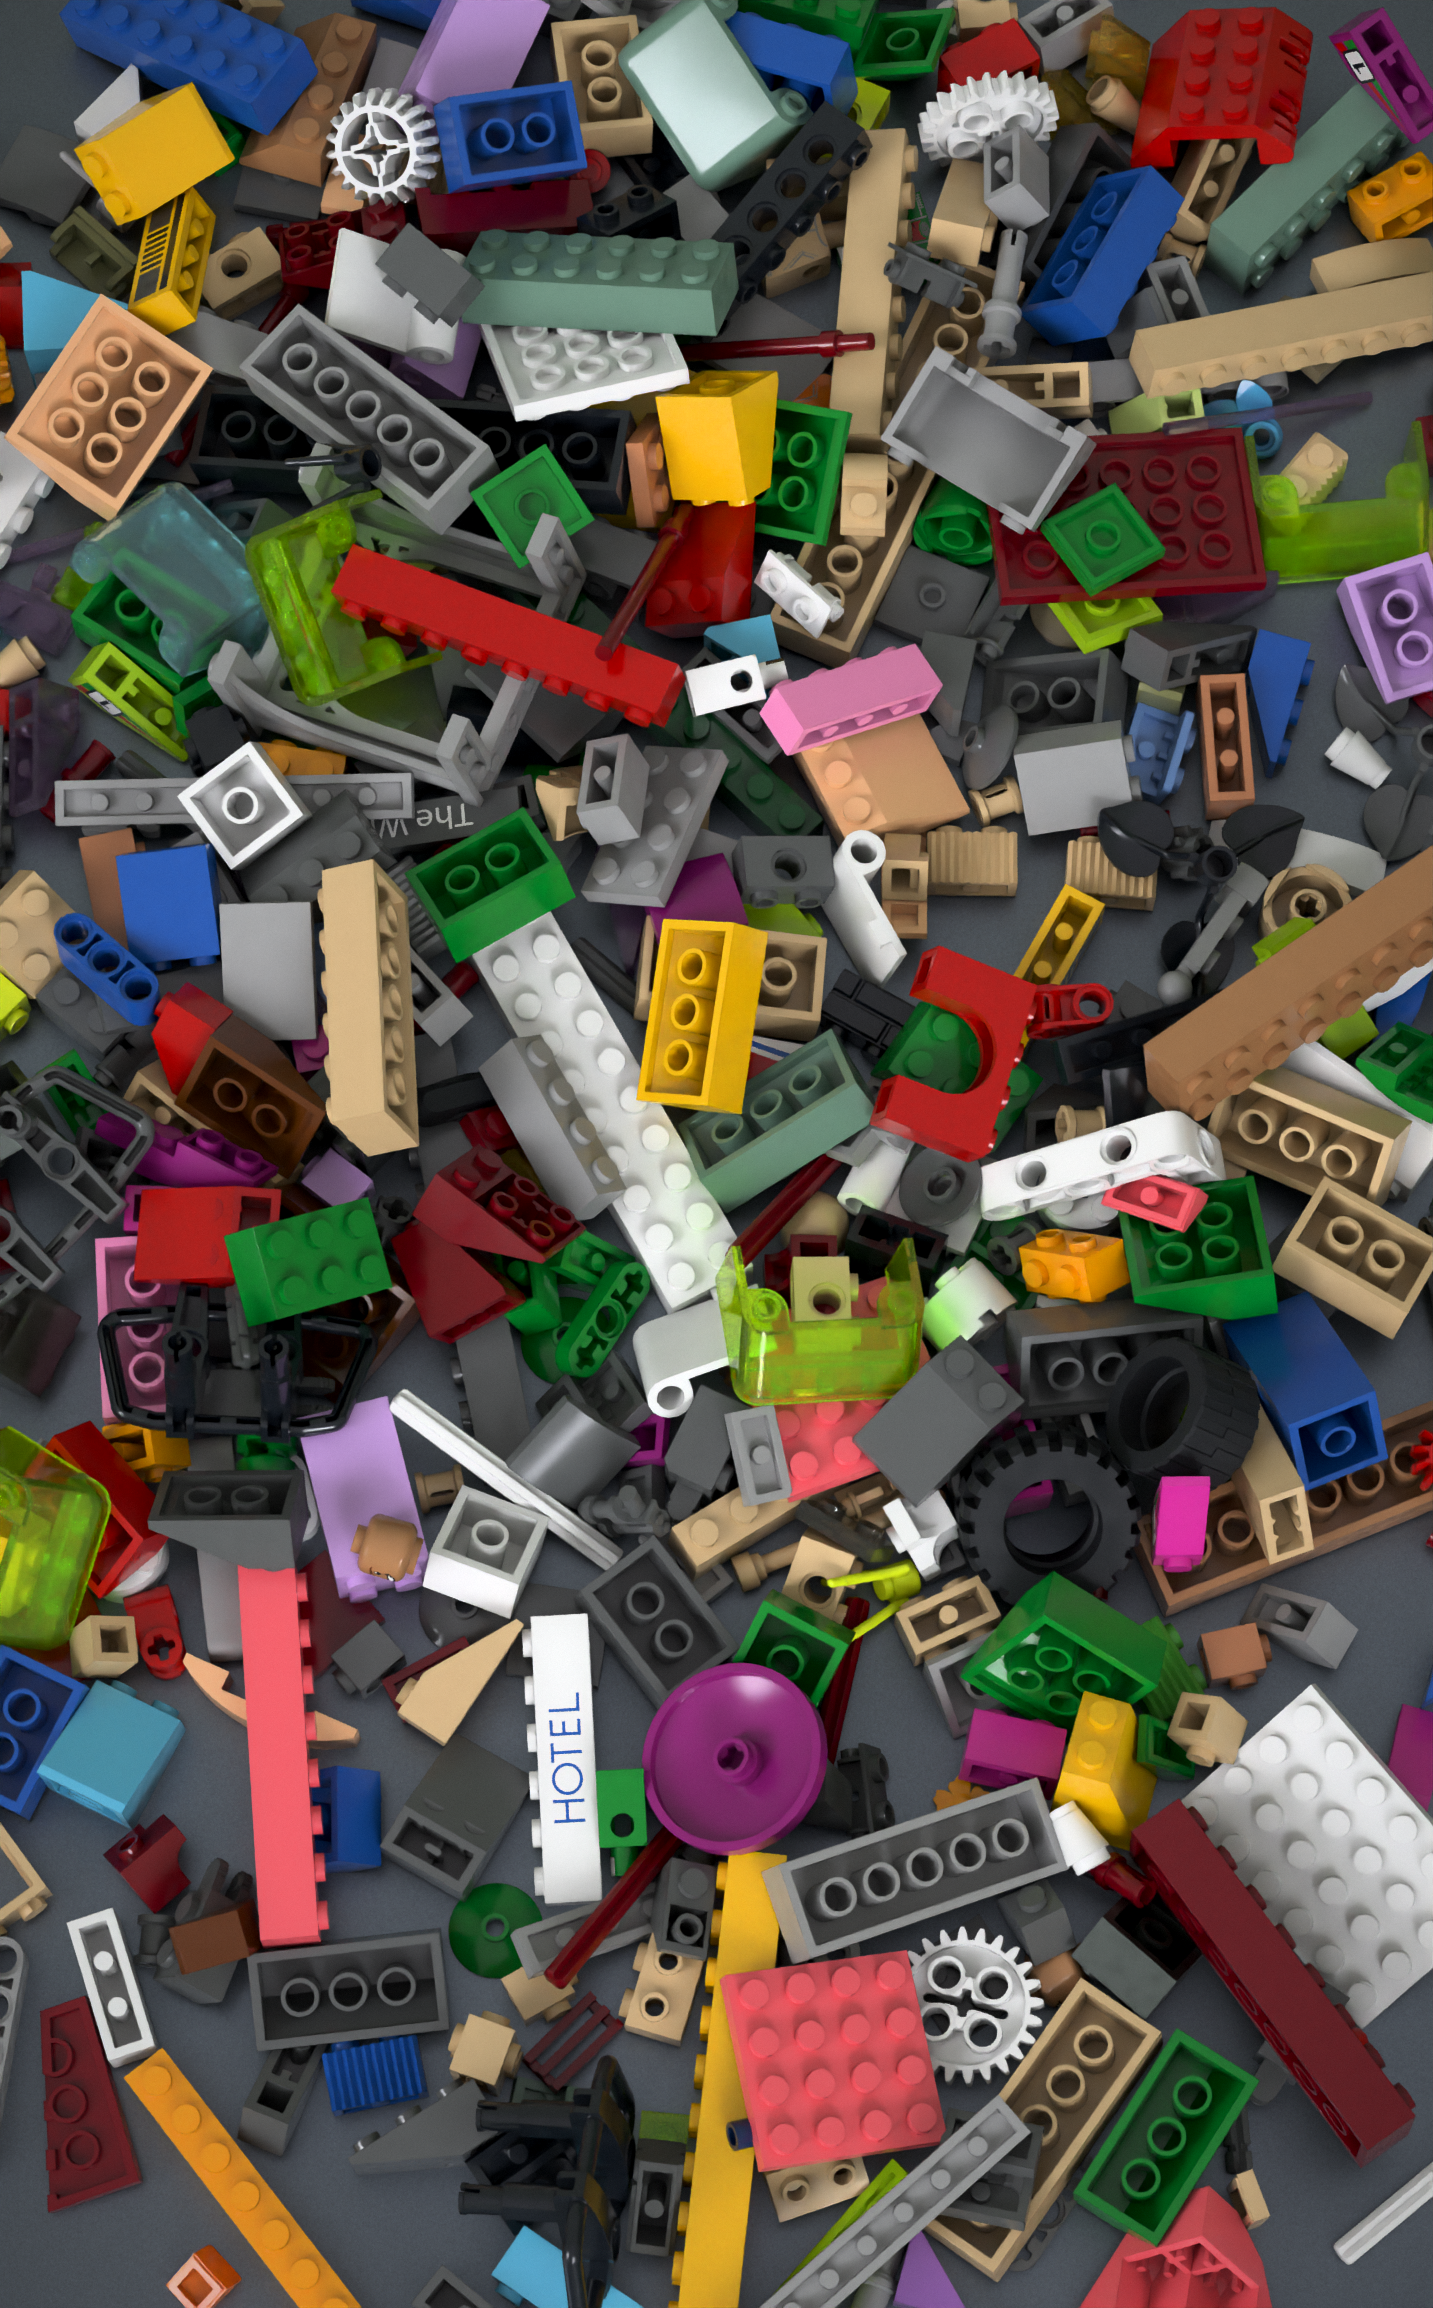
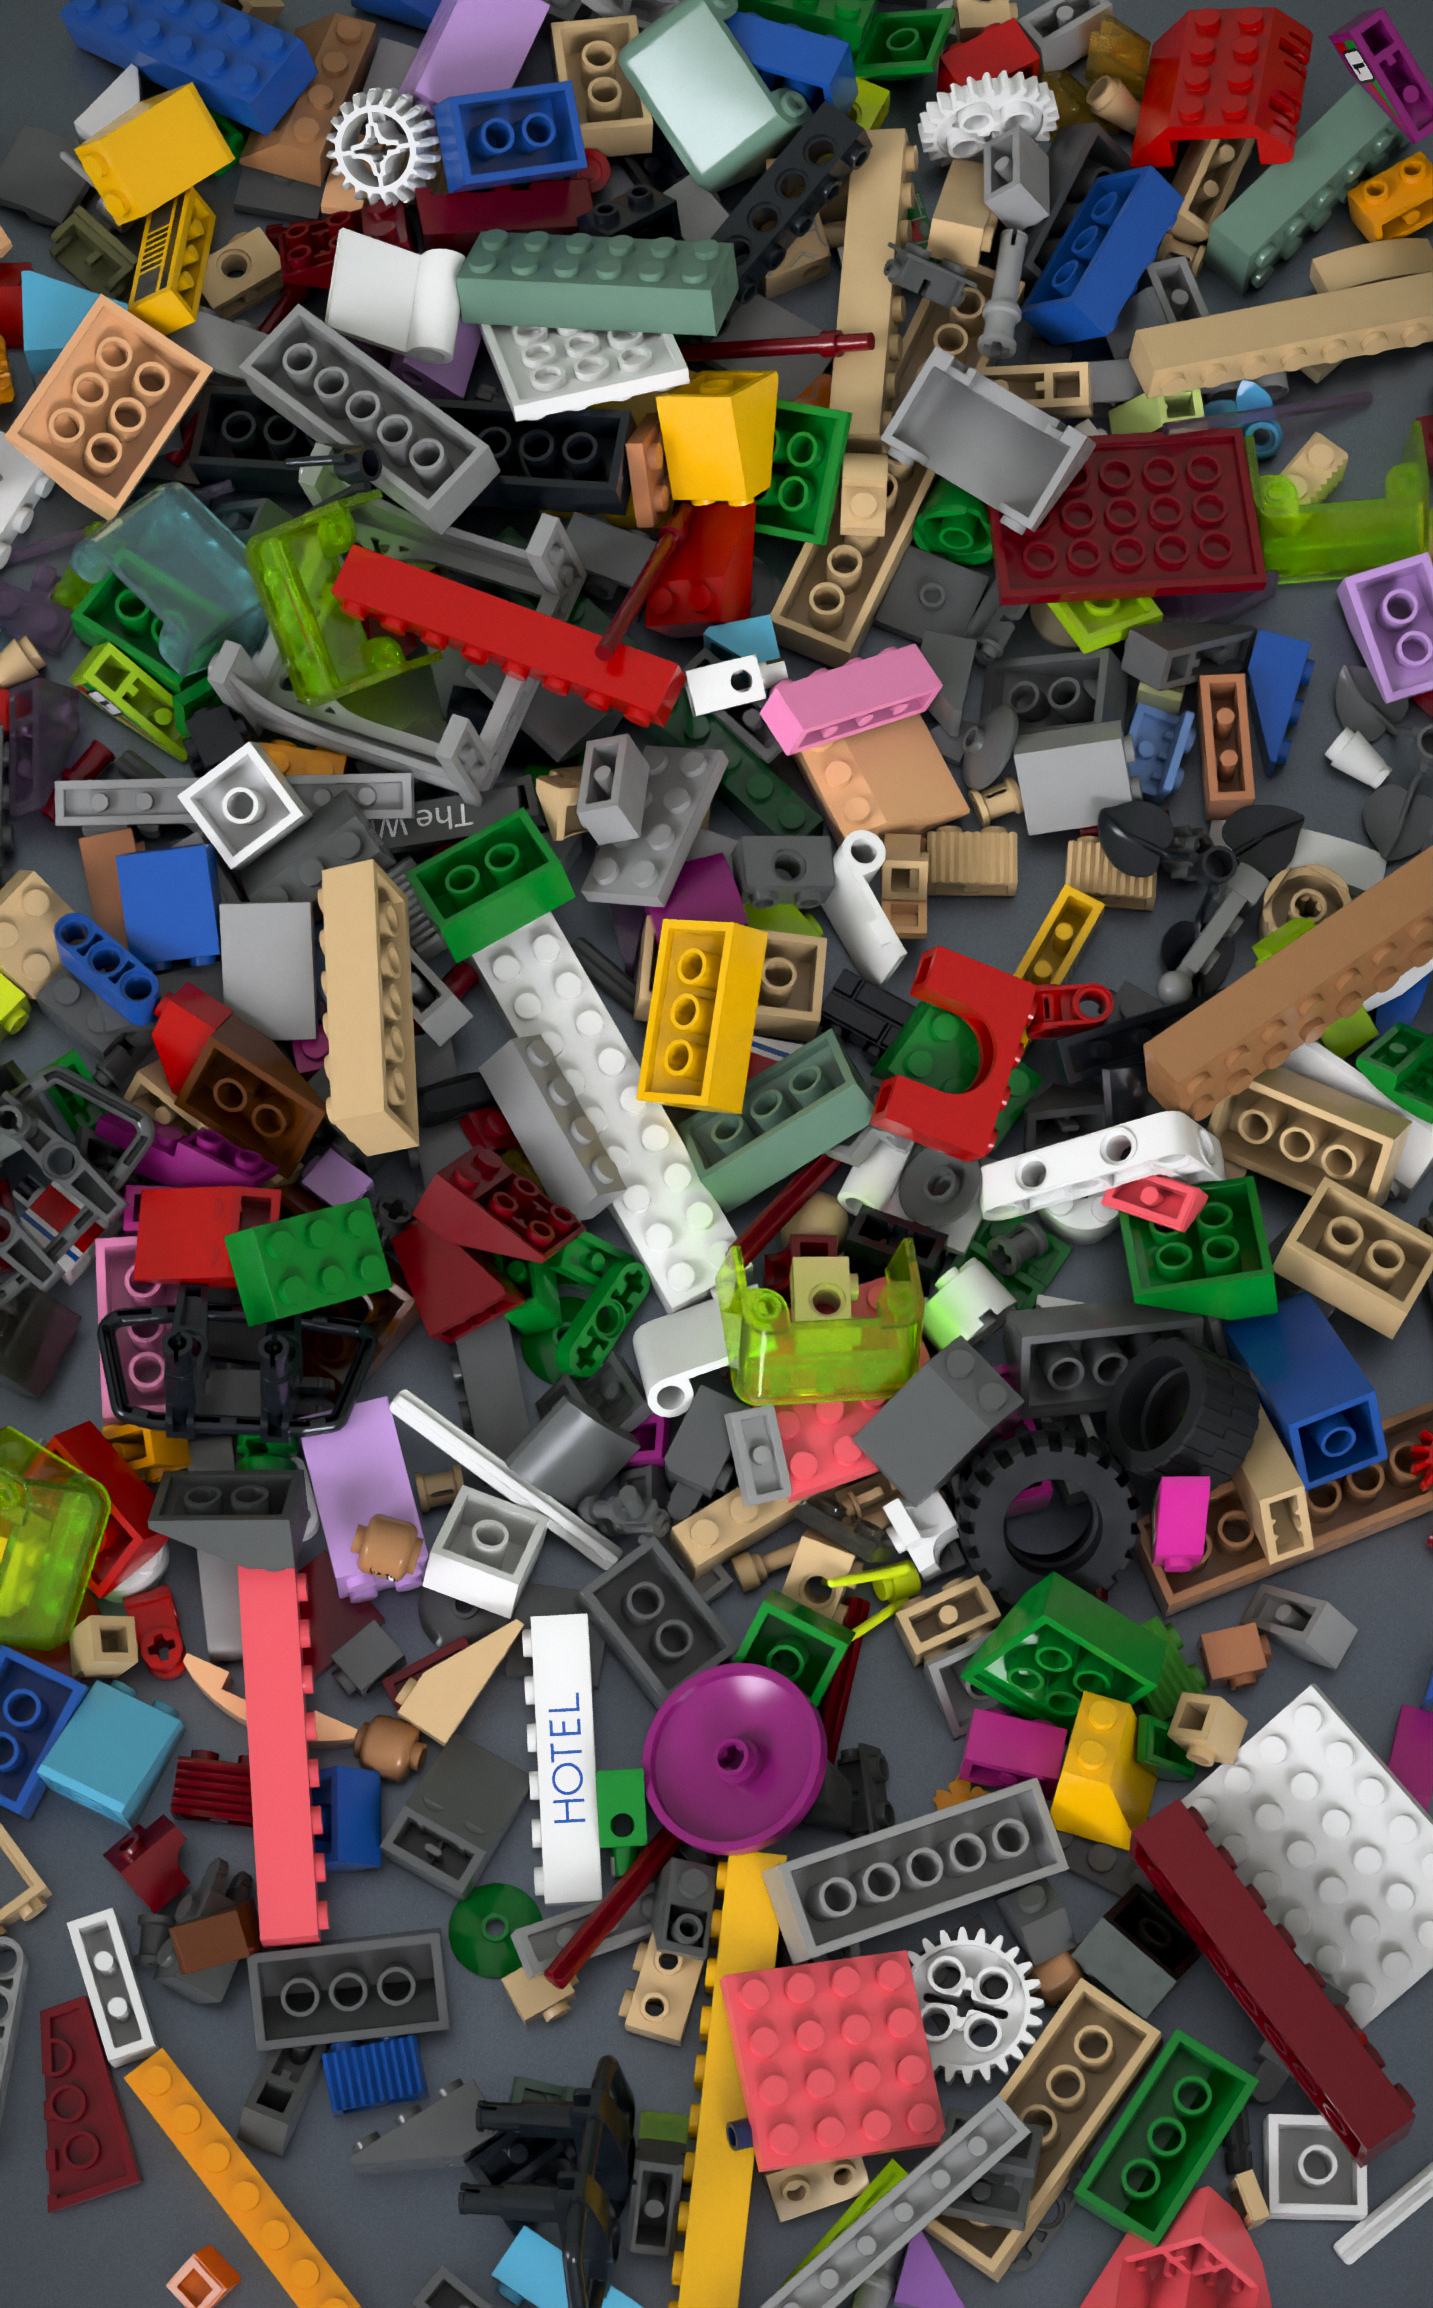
dark grey axle [224,1282,260,1369] -> none
dark grey brick [375,222,485,328] -> none
tan brick [448,2011,524,2097] -> none
green plate [470,444,595,569] -> none
dark red tile [522,1991,624,2095] -> none
white hinge [754,549,844,639] -> none
light orange brick [1019,1229,1131,1304] -> none
green tile [1040,483,1166,597] -> none
white cone [1049,1800,1111,1876] -> none
tan bush [1055,1105,1106,1143] -> none
dark red pin [1087,1852,1157,1908] -> none
none -> torso [13,1174,124,1286]
none -> dark red brick [170,1750,253,1829]
none -> medium nougat head [353,1714,427,1782]
none -> white brick [1263,2114,1368,2221]

